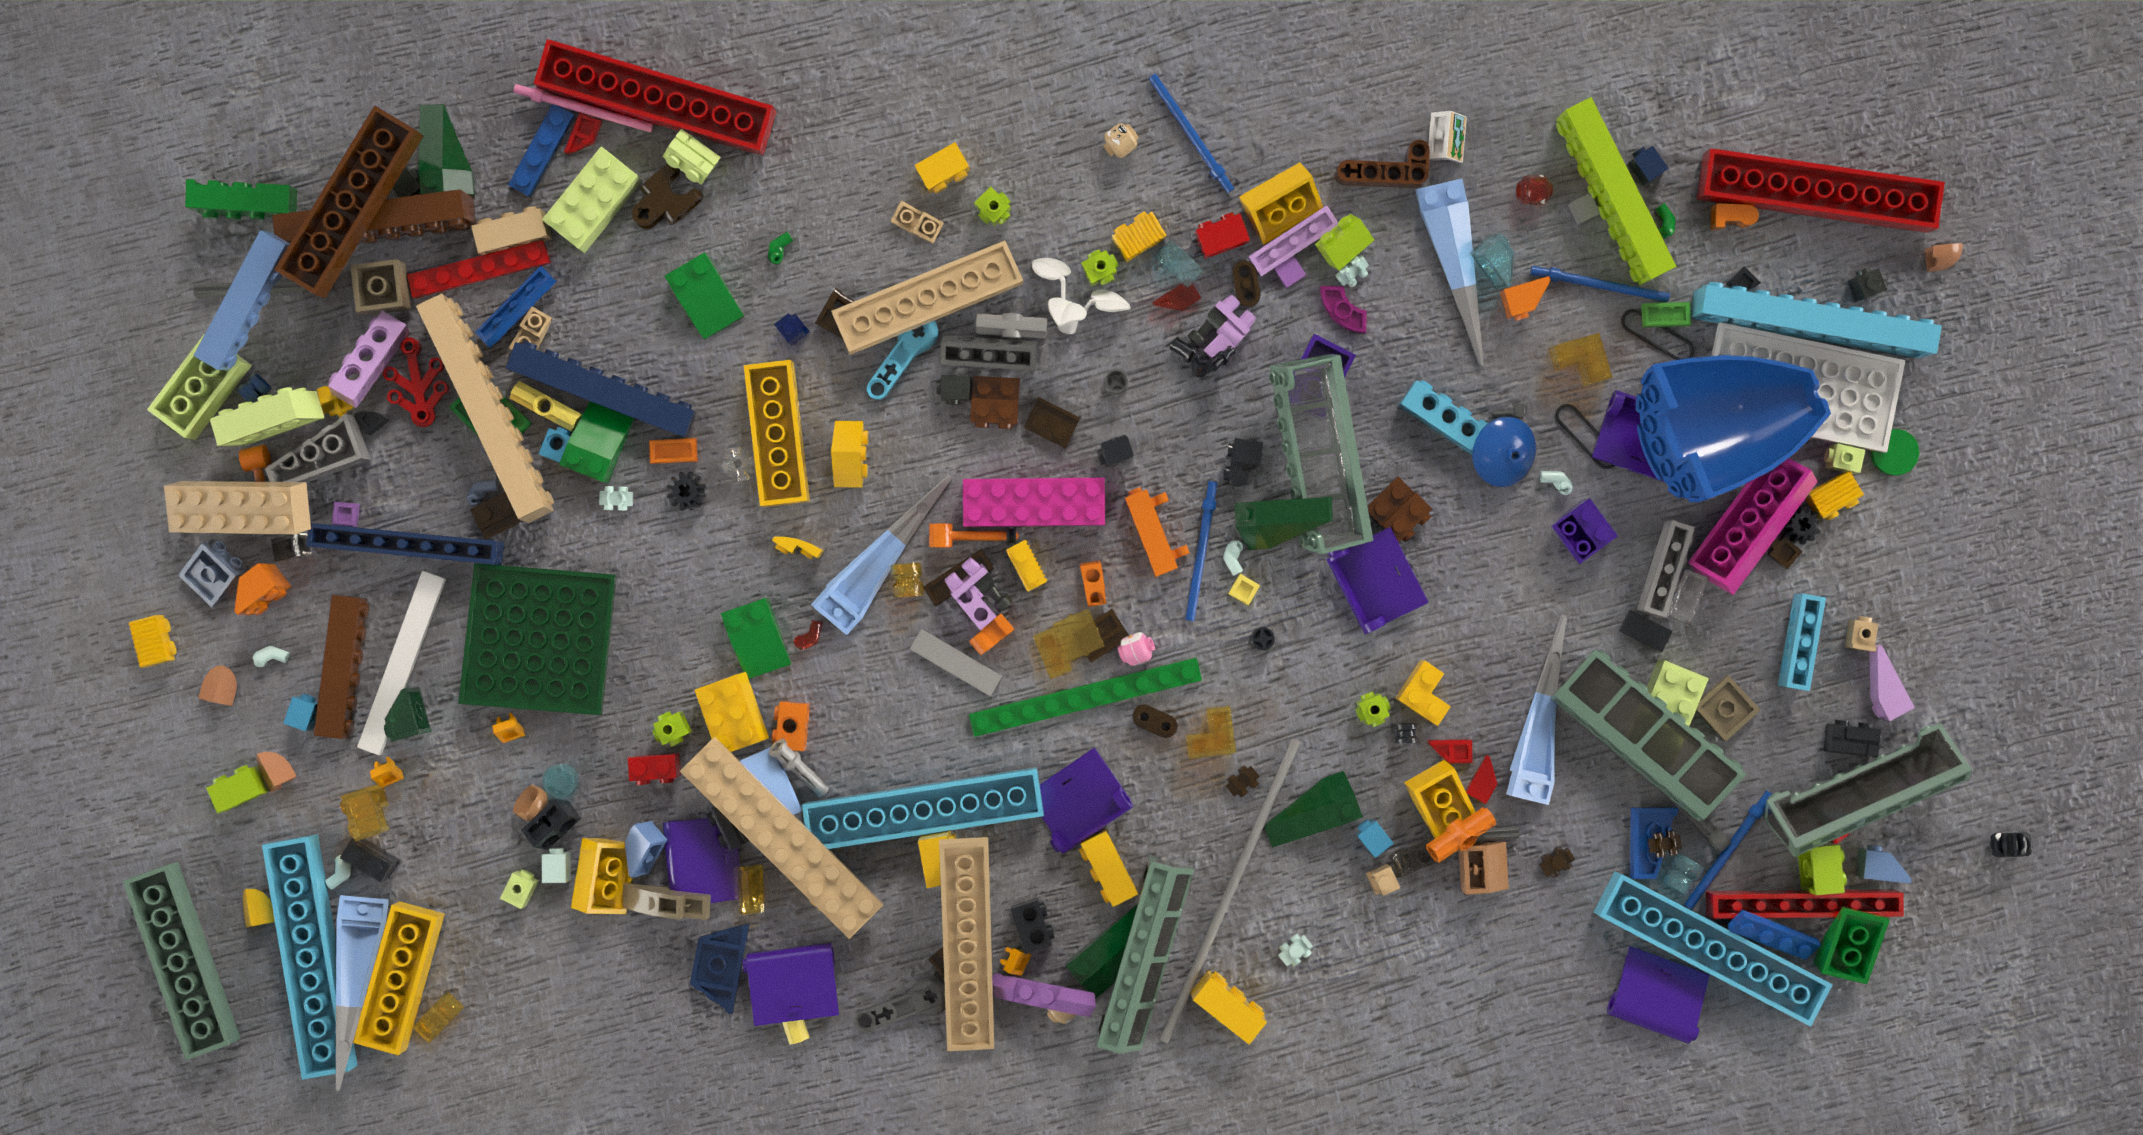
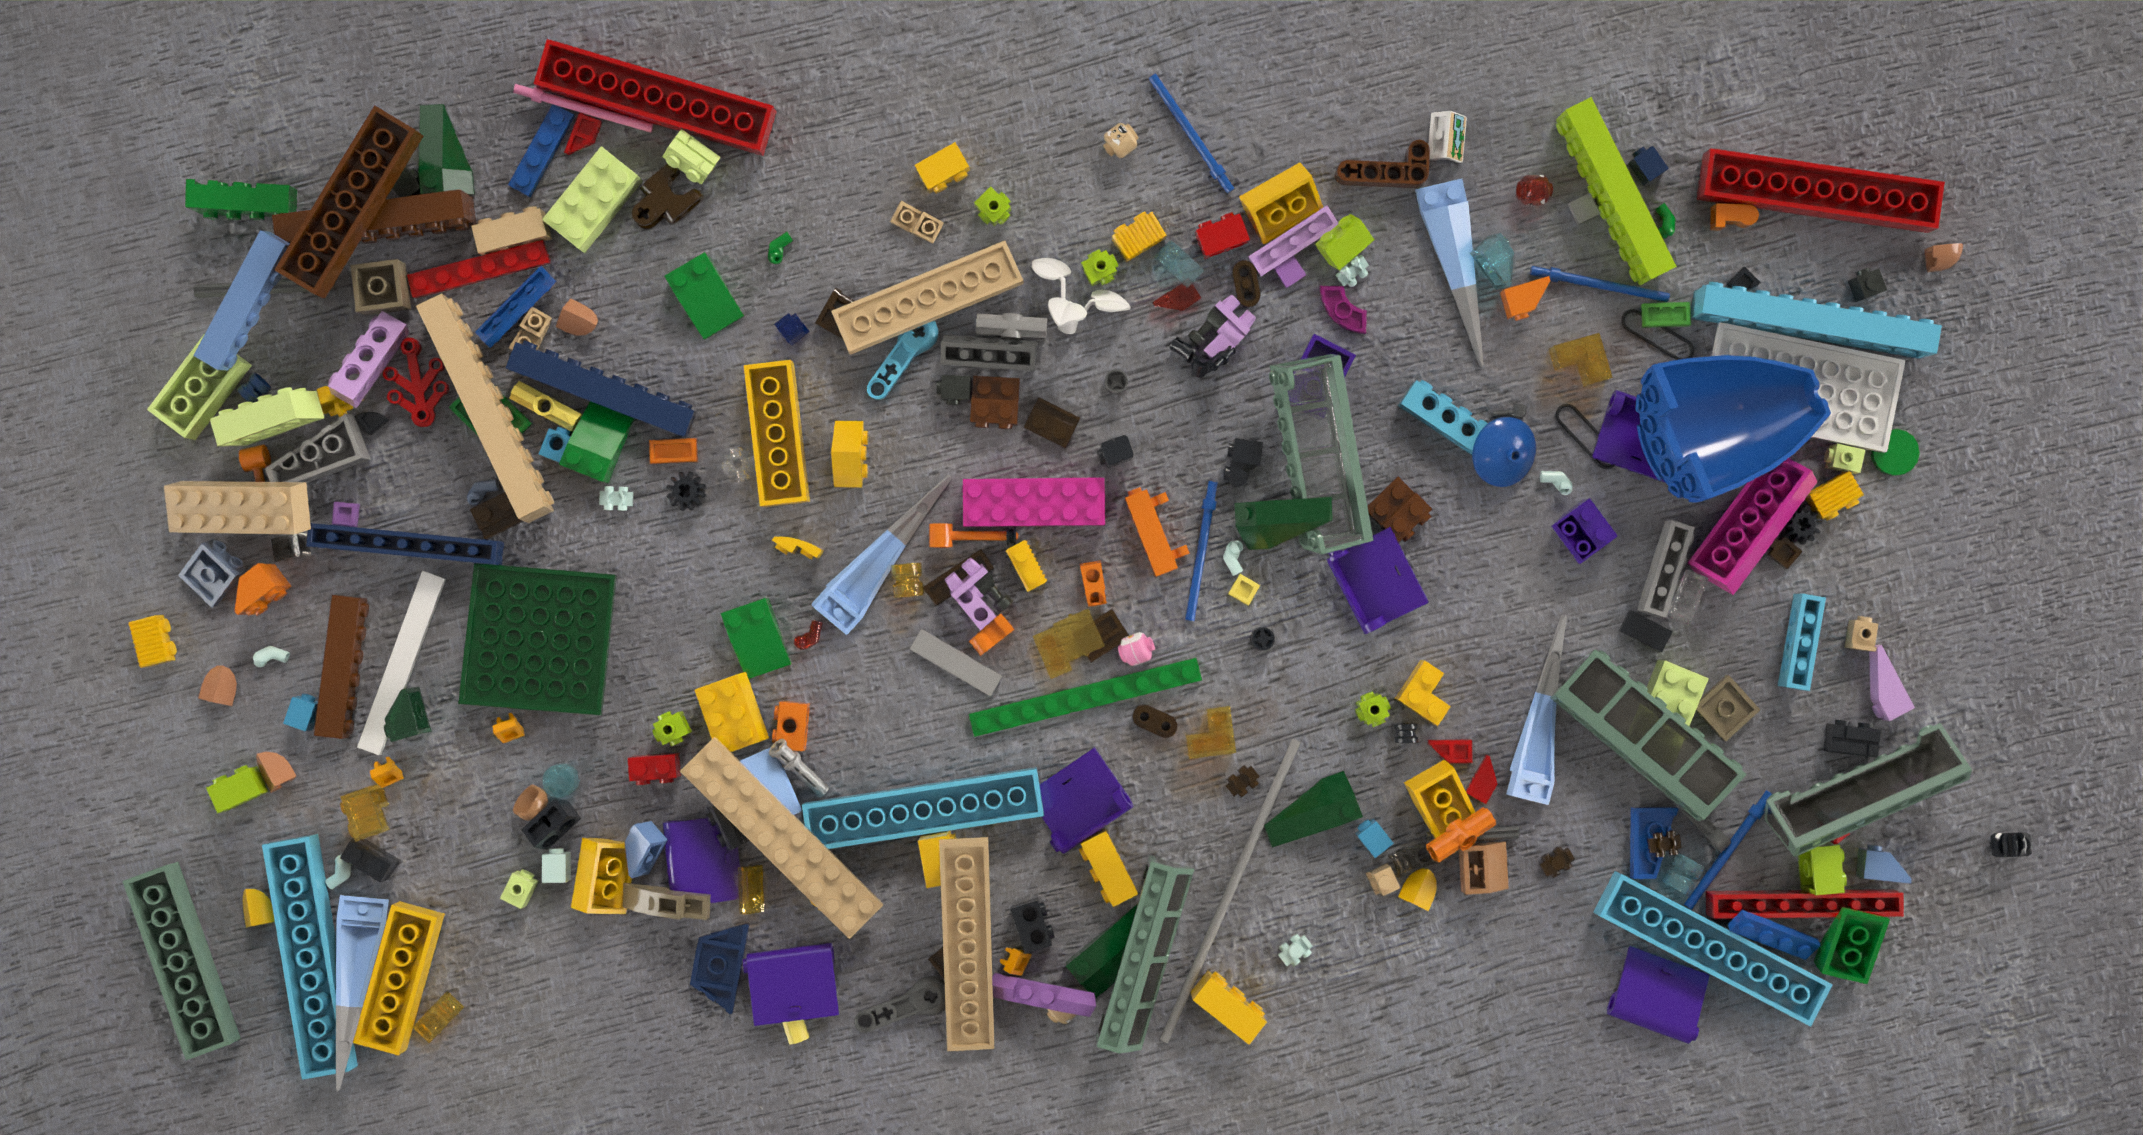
none -> nougat brick [556,299,598,336]
none -> yellow brick [1398,868,1437,911]

